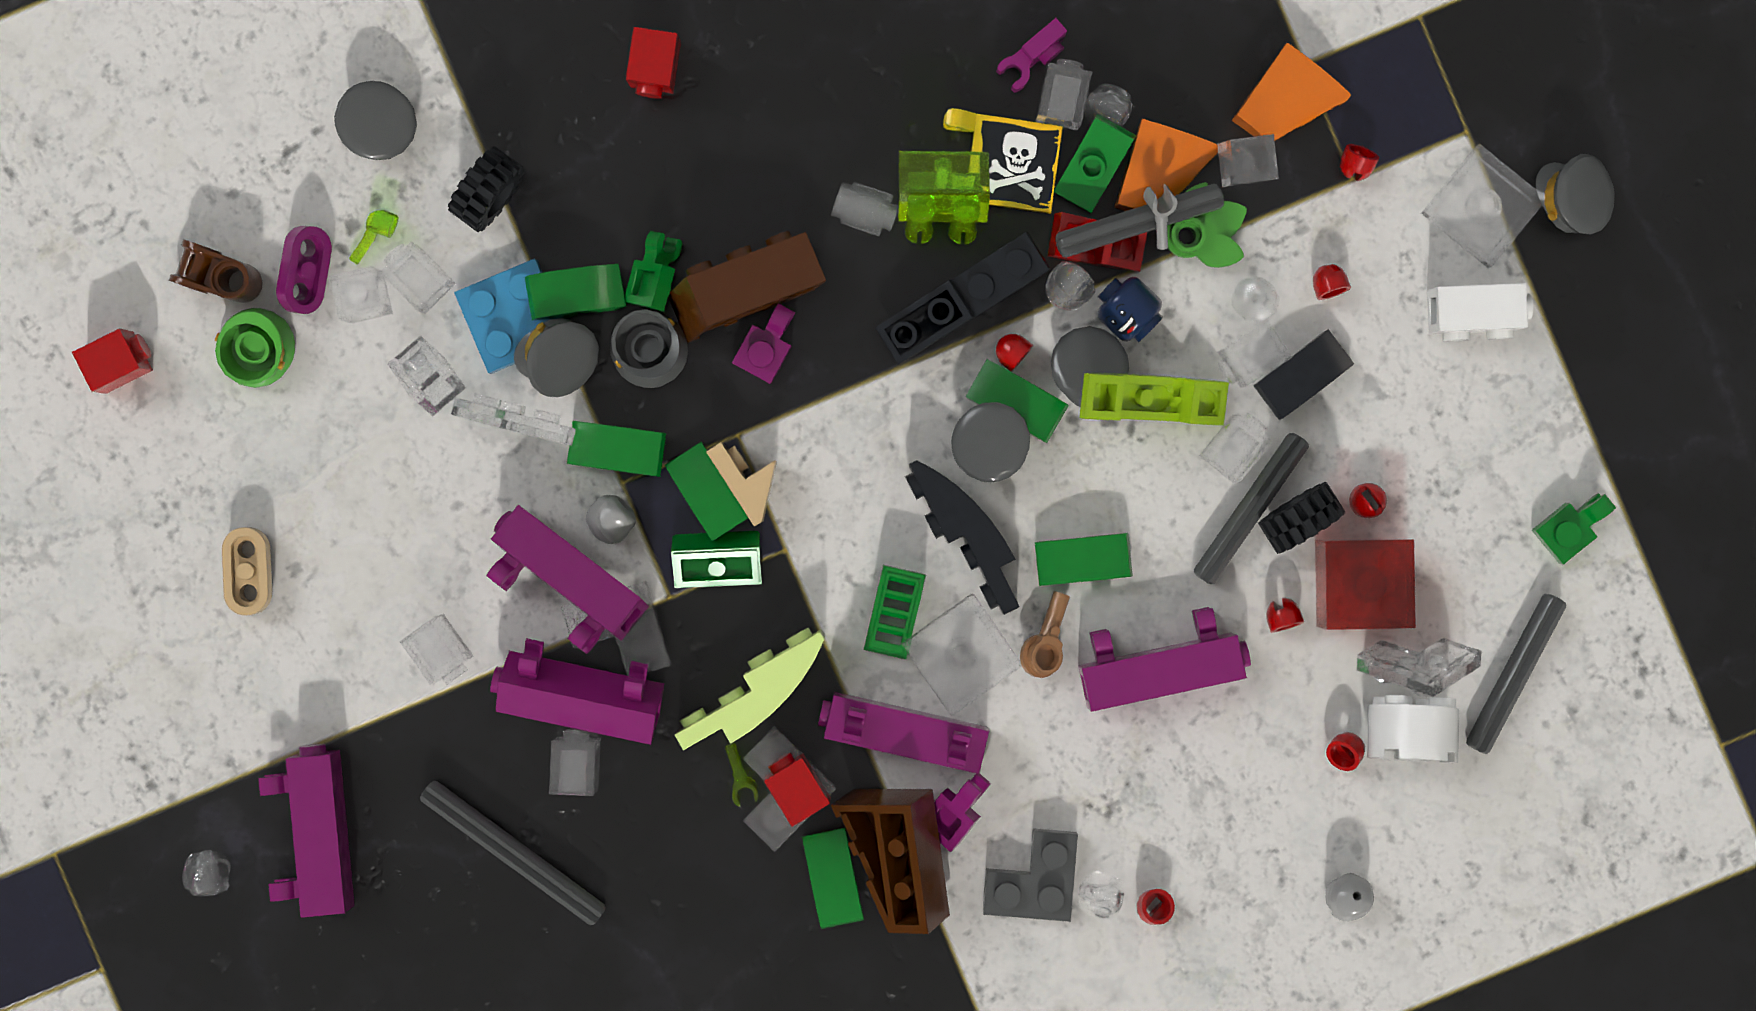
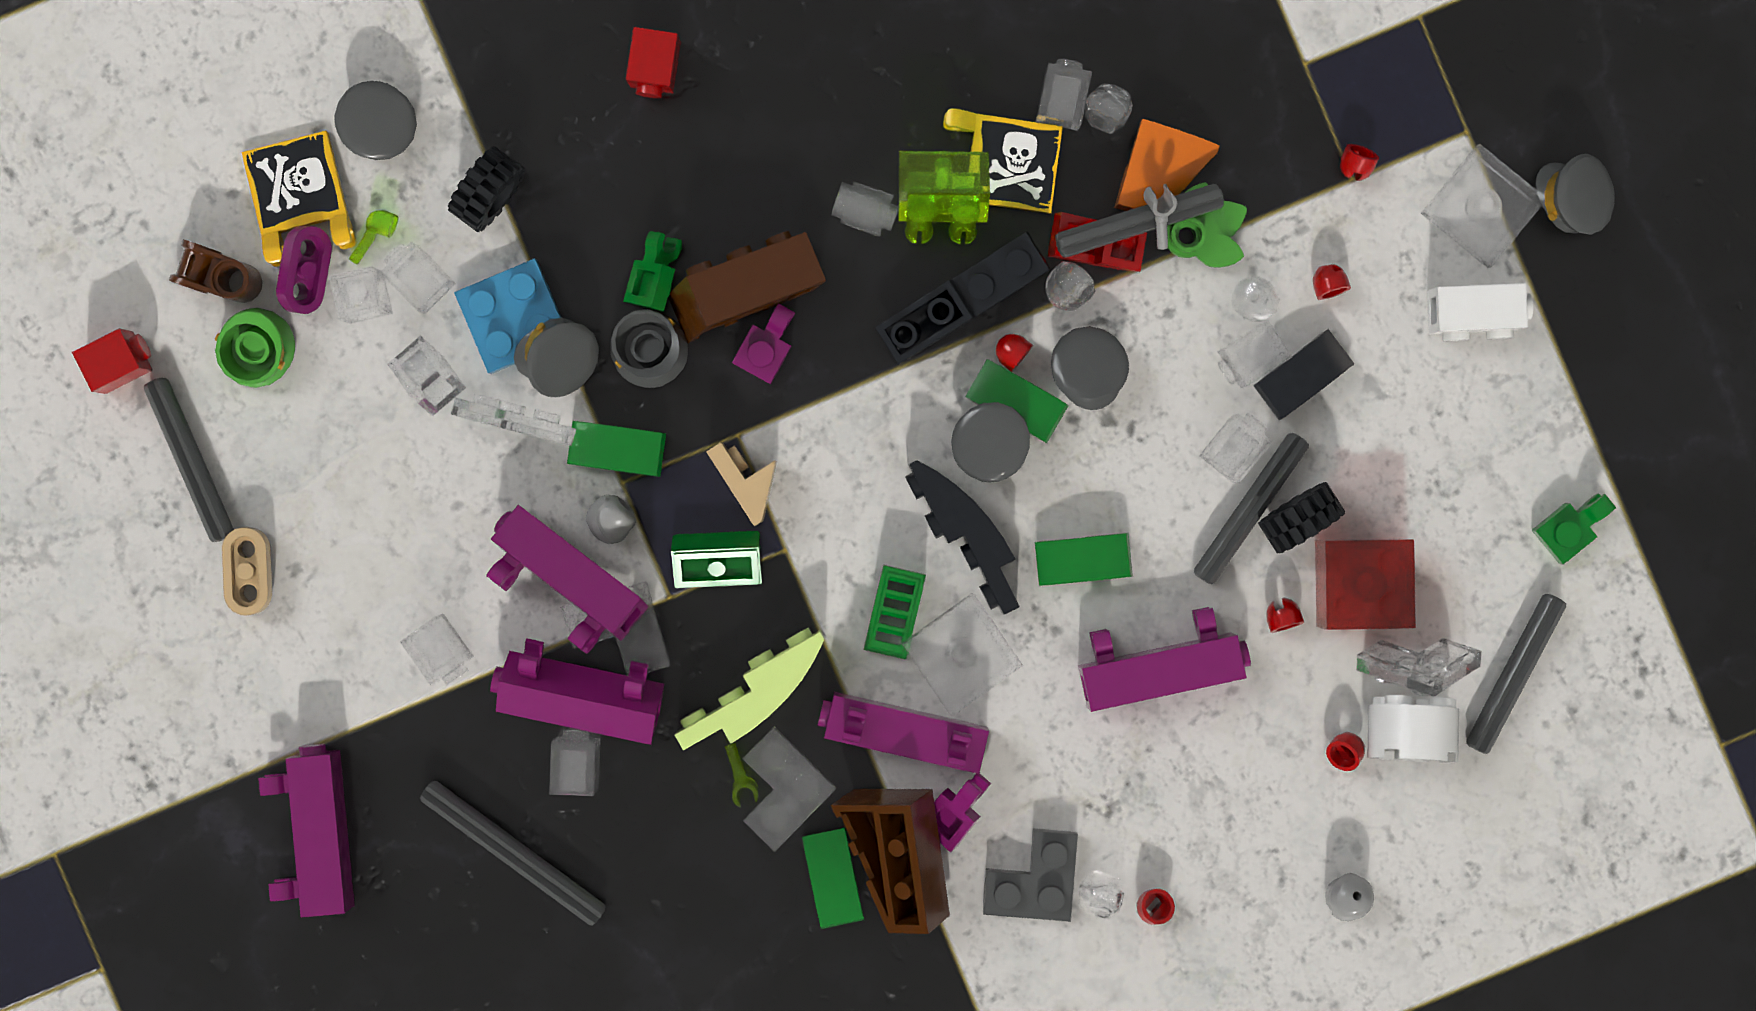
clear piece [182,850,231,896] -> none
green slope [524,264,626,321] -> none
green slope [665,441,748,541] -> none
red brick [764,752,831,827] -> none
magenta plate [996,18,1067,93] -> none
medium nougat plate [1020,591,1070,678] -> none
green plate [1054,114,1136,213] -> none
lime slope [1079,373,1229,426] -> none
dark blue head [1097,277,1163,342] -> none
clear brick [1217,134,1279,188] -> none
orange slope [1231,43,1351,145] -> none
red hinge [1349,483,1387,518] -> none
none -> dark grey axle [144,377,234,542]
none -> flag [241,131,357,267]

